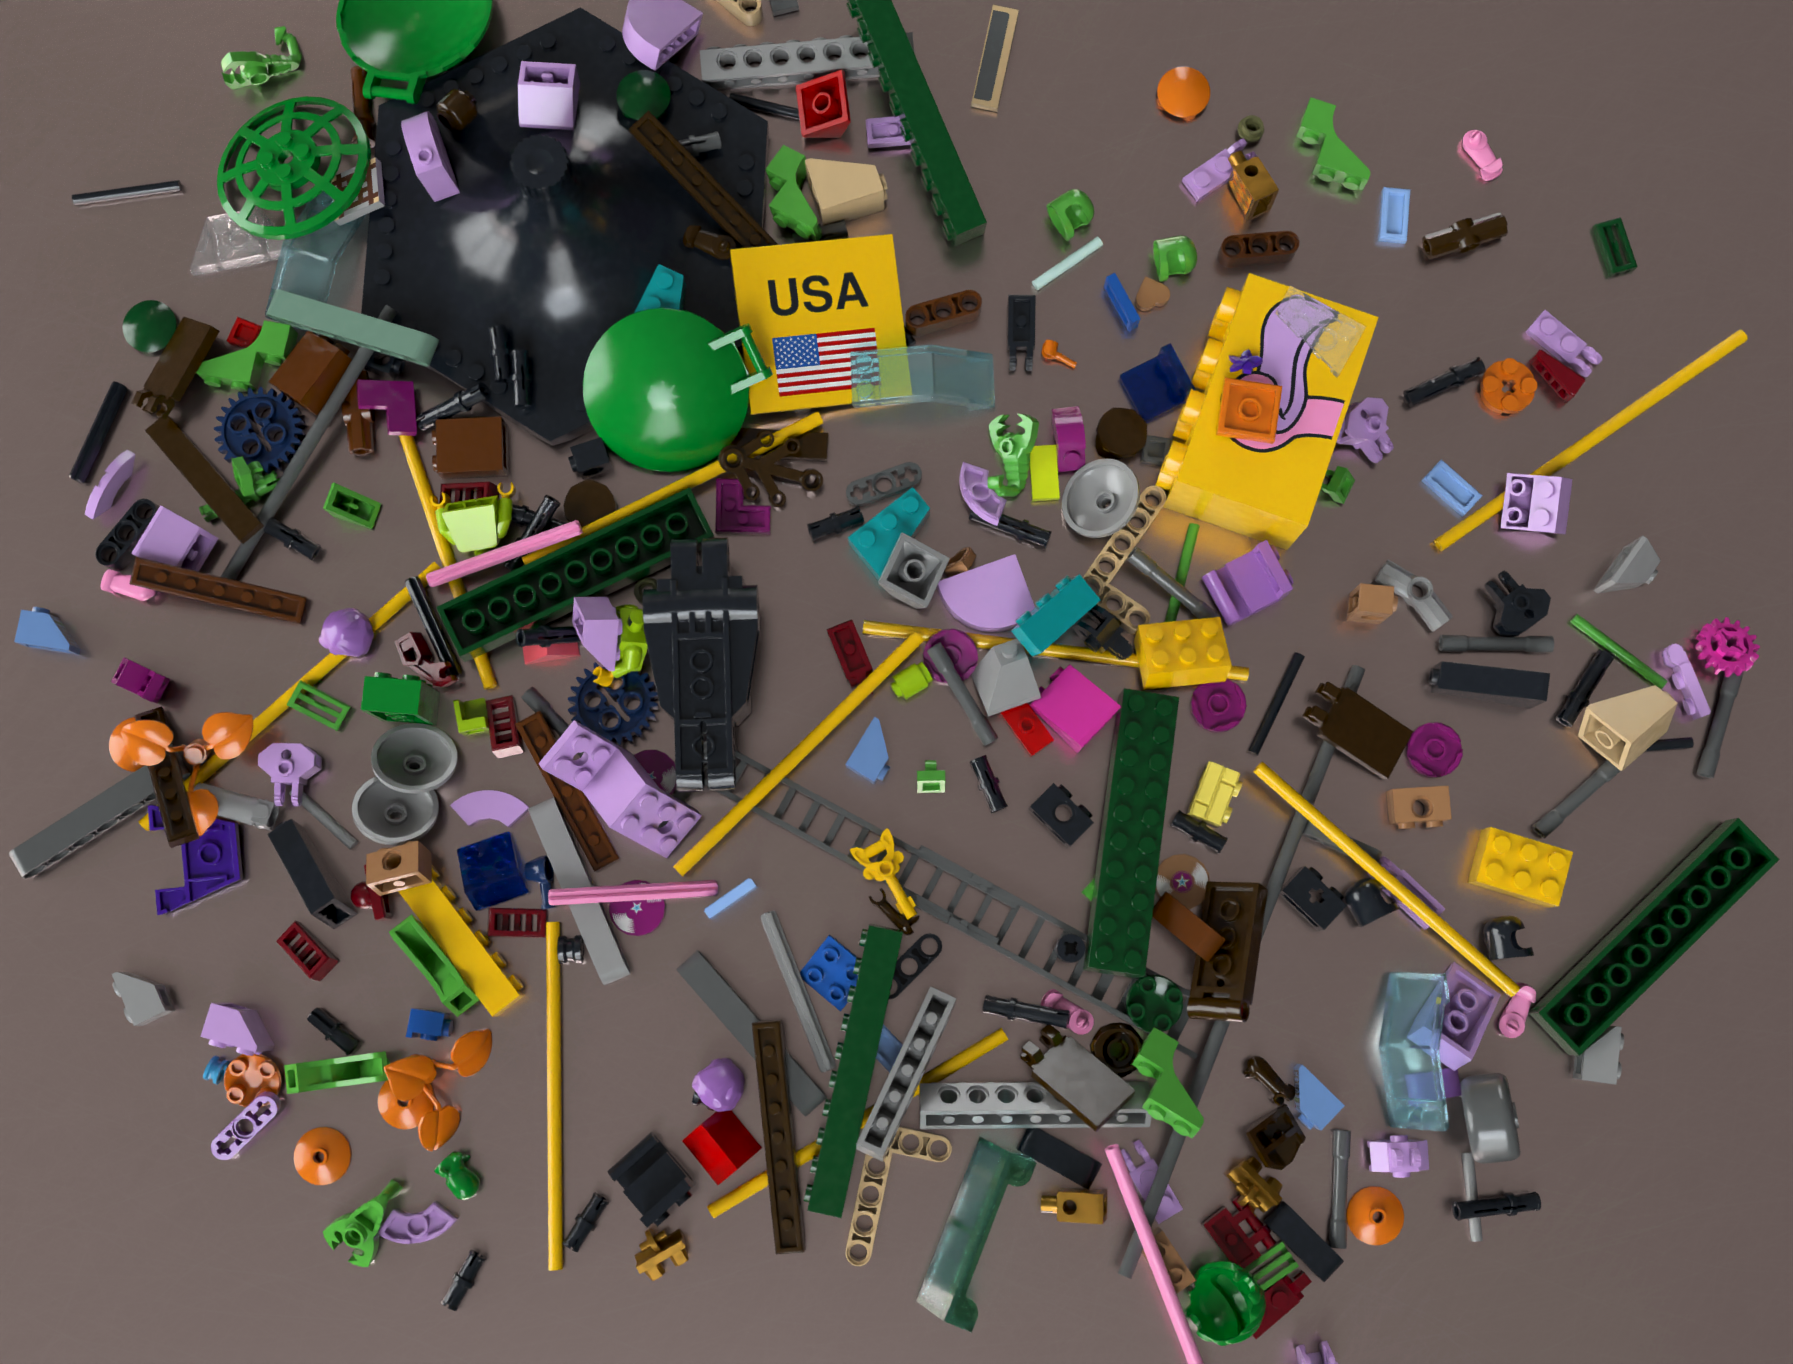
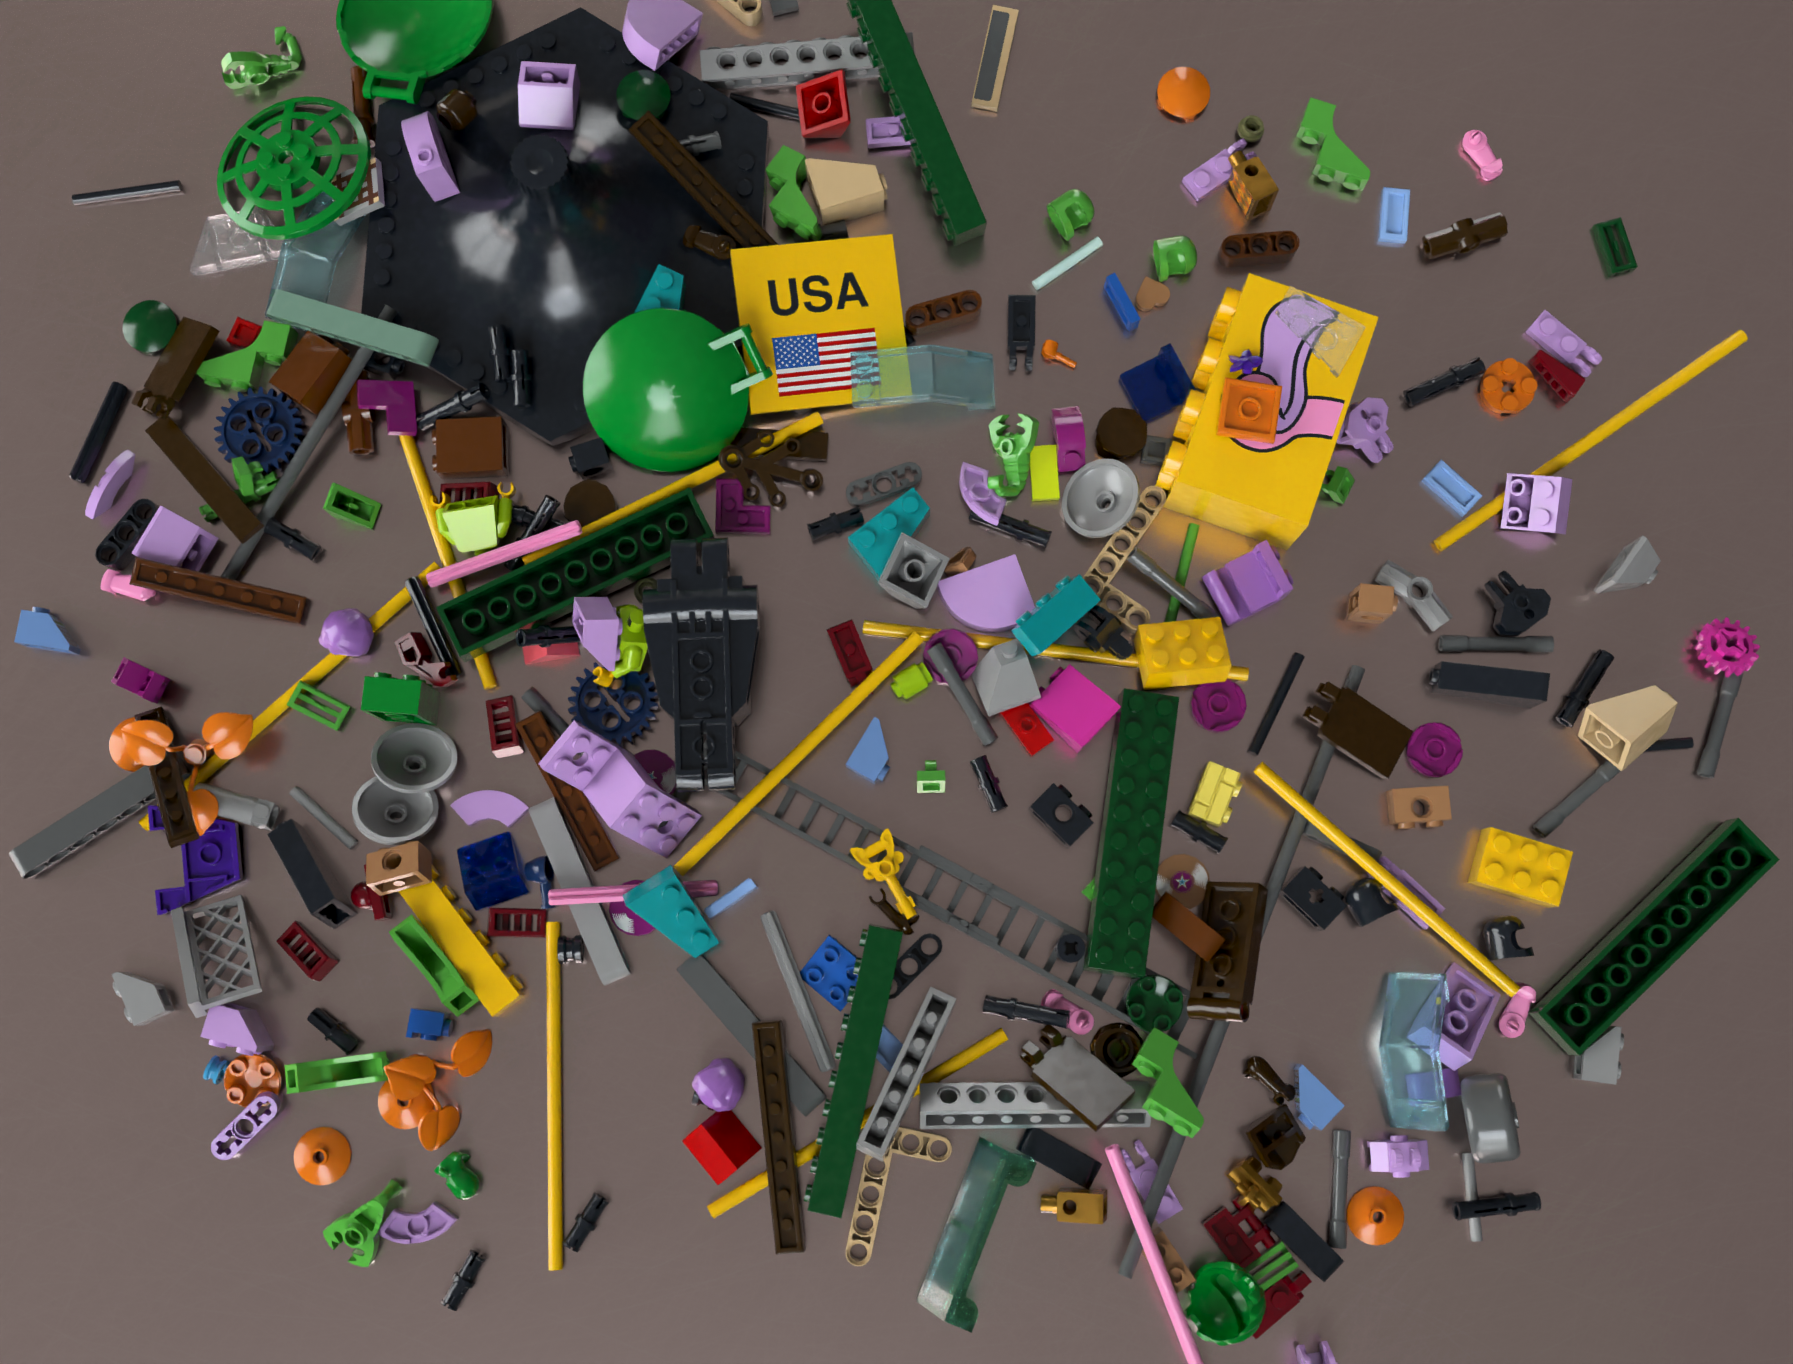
lavender hinge [258,743,322,806] -> none
lime panel [453,698,489,736] -> none
black piece [607,1132,696,1228] -> none
pearl gold hips [635,1228,689,1281] -> none
bright green bar [1570,613,1668,689] -> none
lavender hinge [1661,643,1711,720] -> none
none -> light grey fence [171,895,263,1018]
none -> teal wedge [623,865,719,958]

